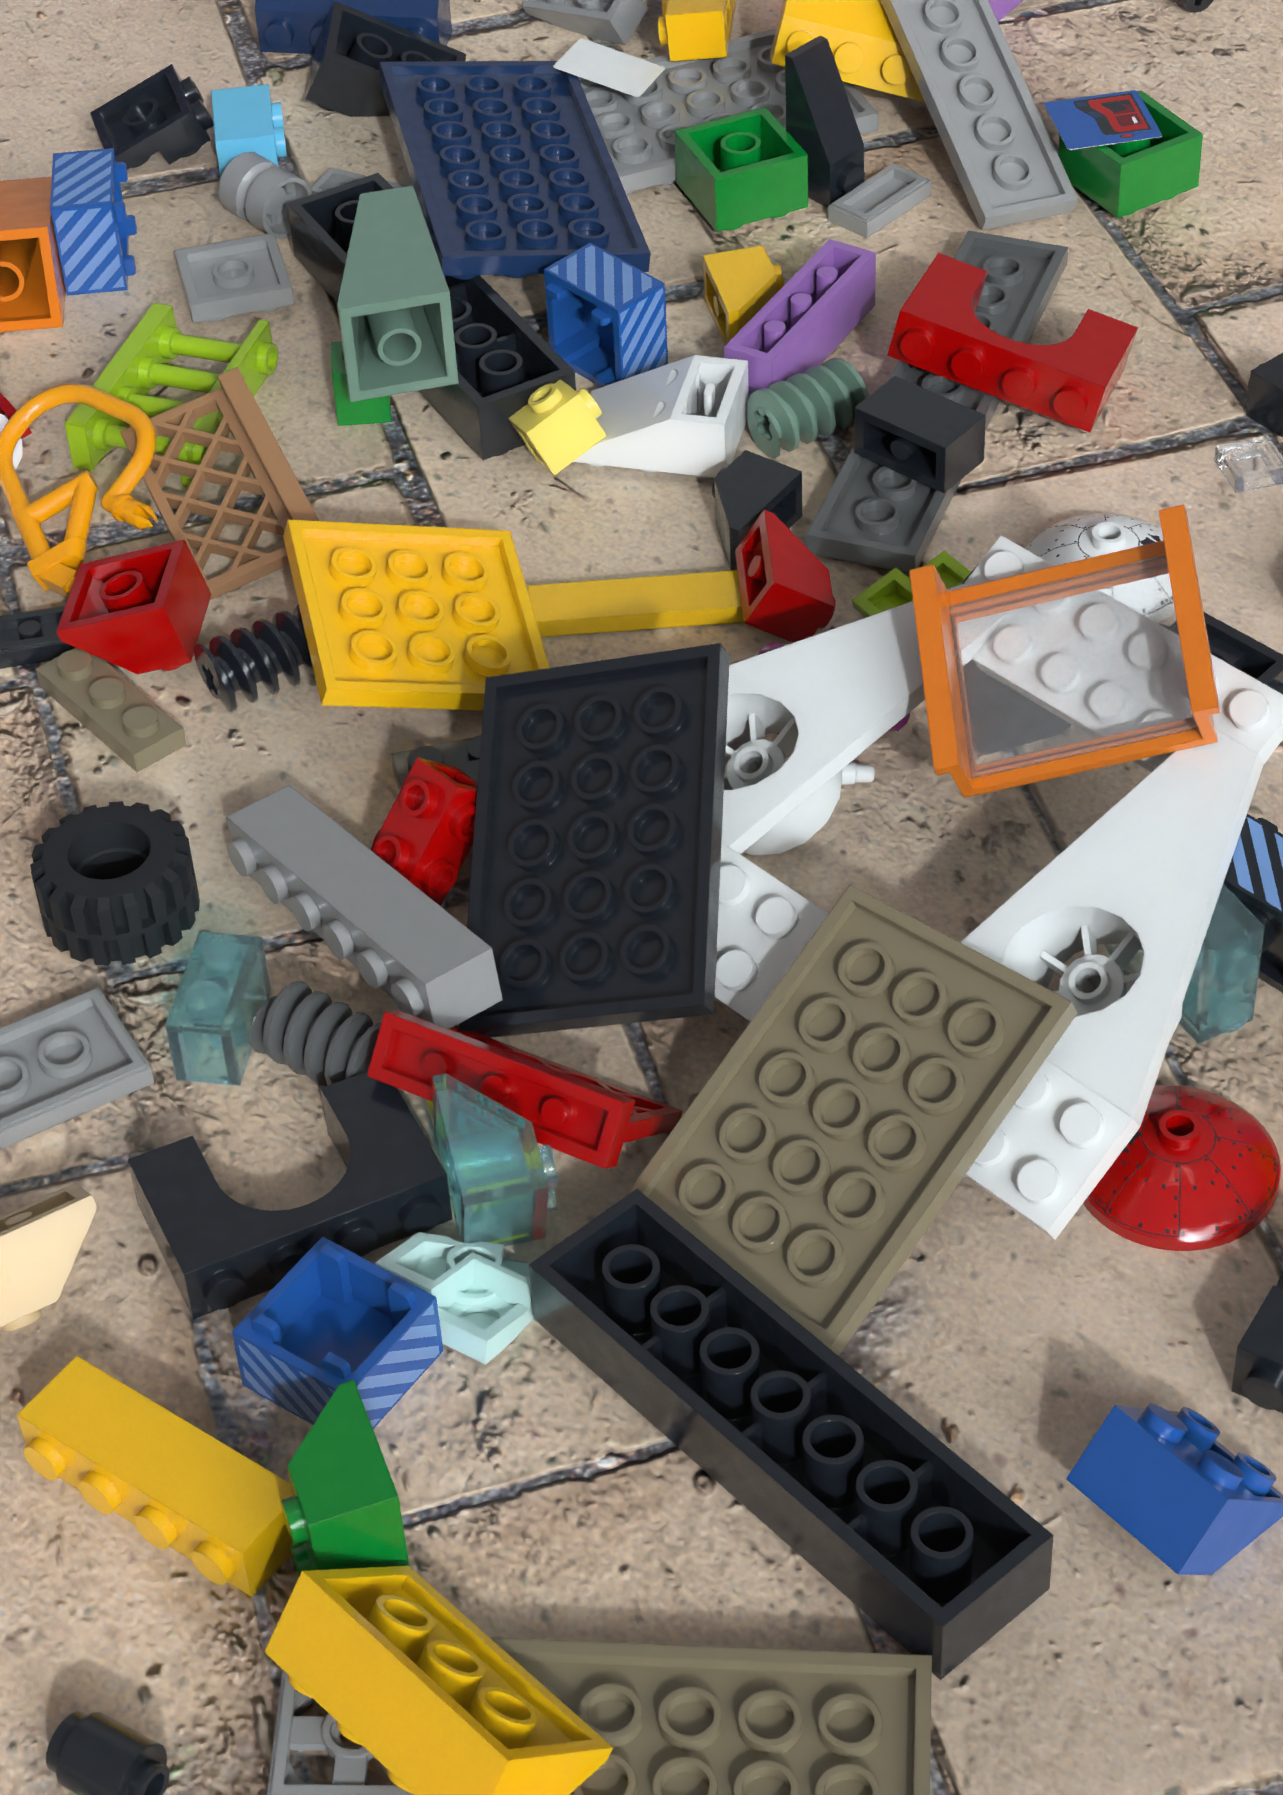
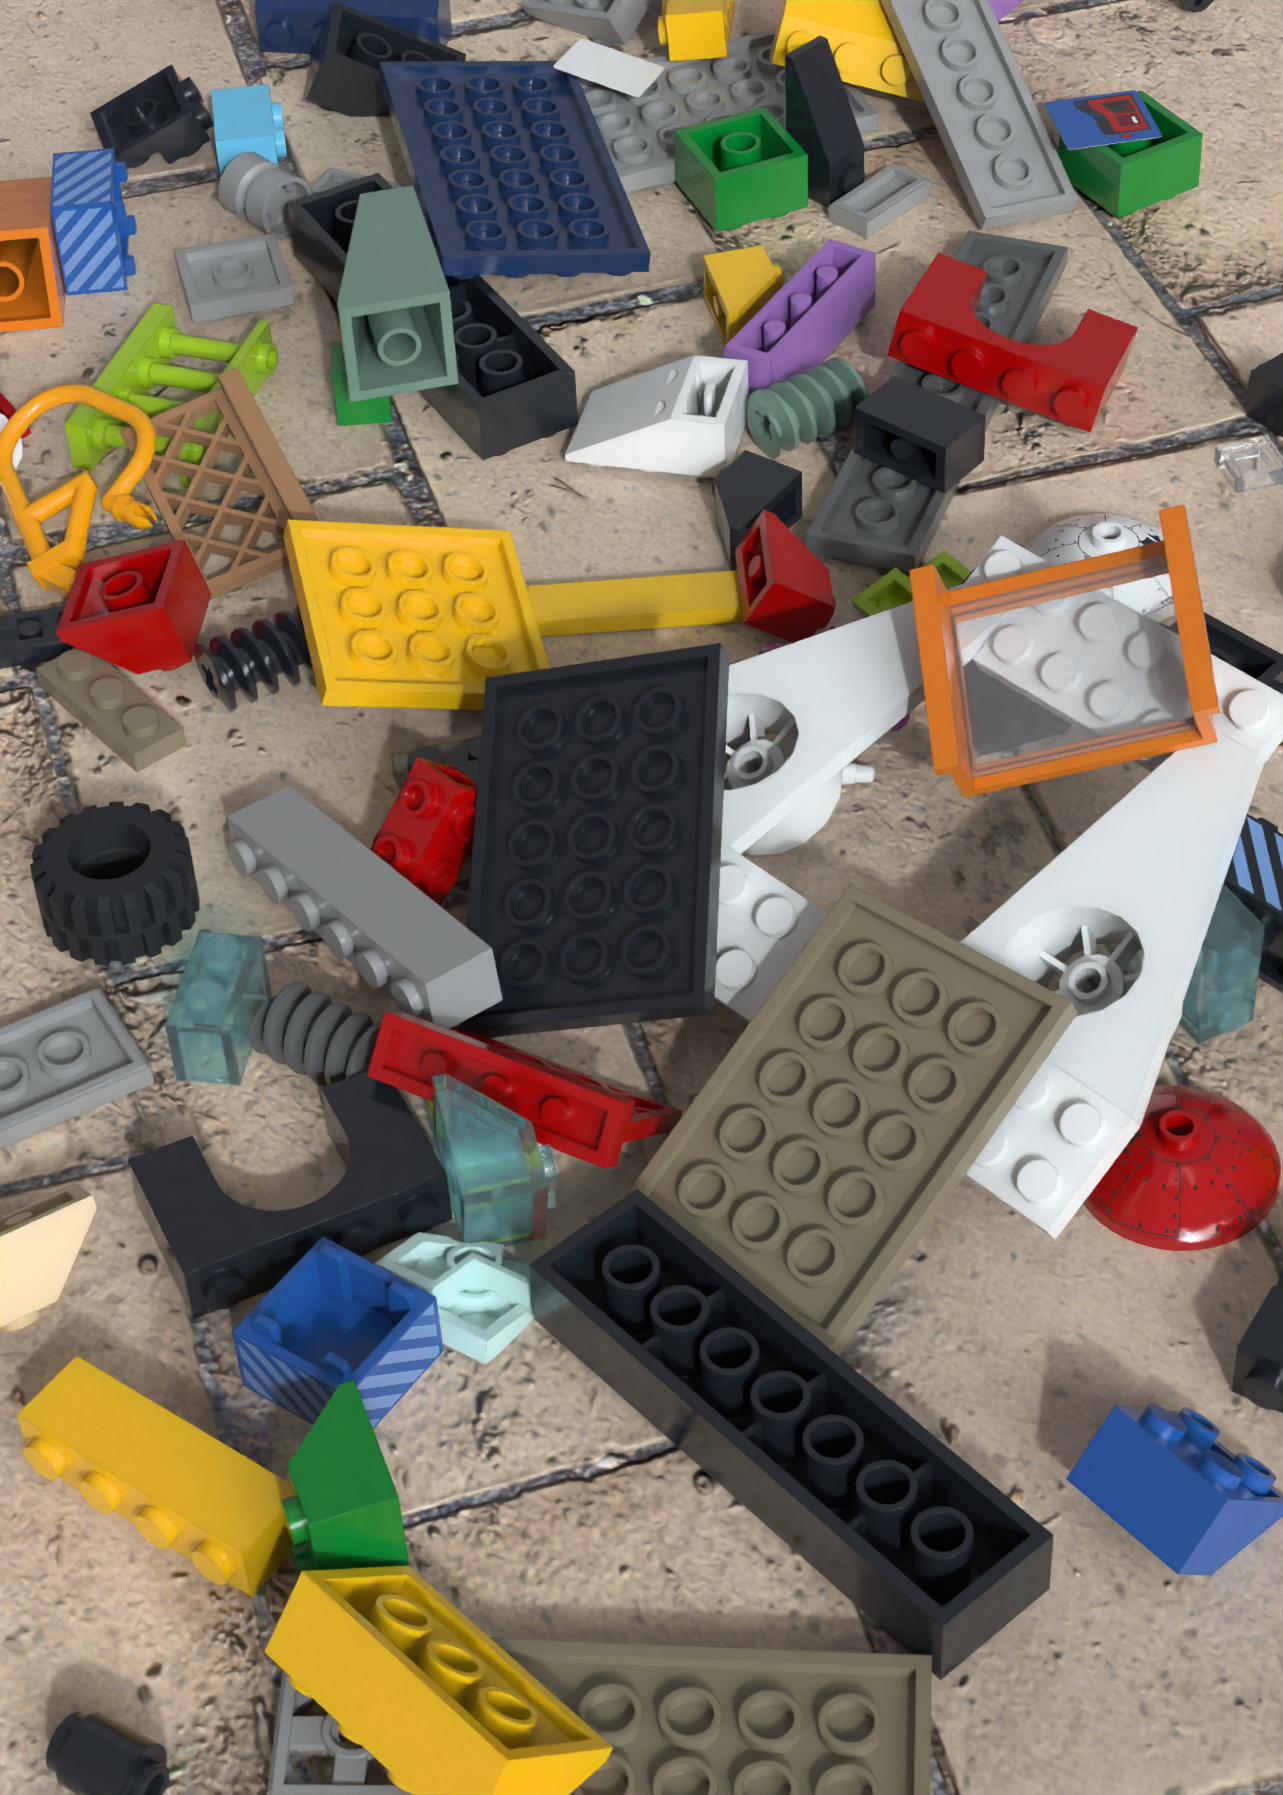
light yellow brick [508,379,607,476] -> none
blue container [544,243,668,388] -> none

